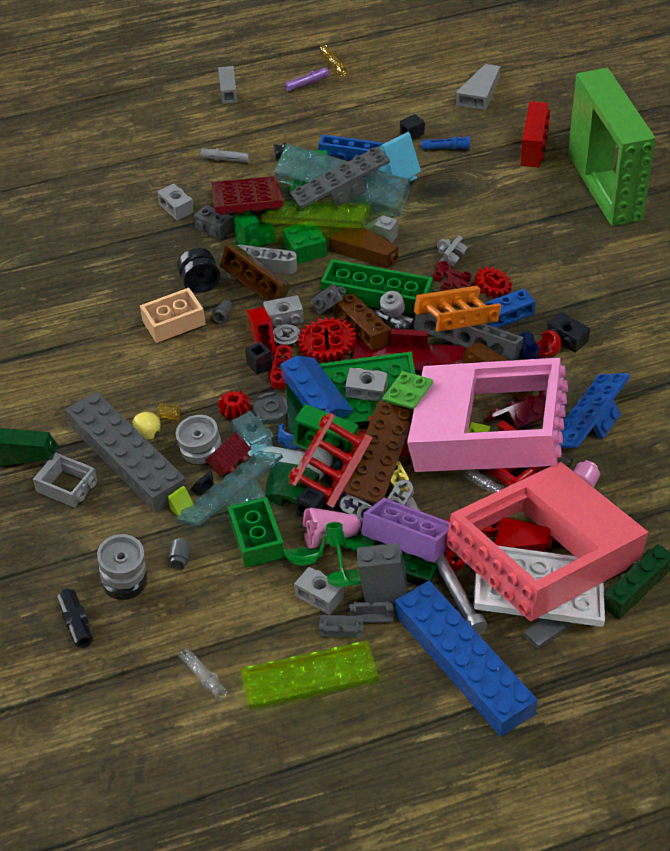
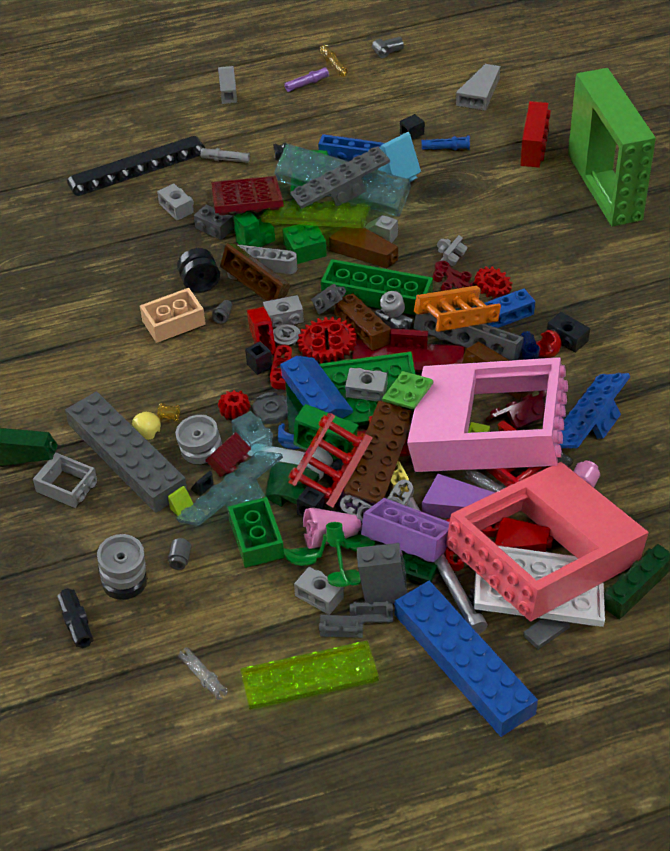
none -> black beam [67,136,205,196]
none -> dark grey piece [372,36,404,58]
none -> medium lavender slope [422,474,495,518]

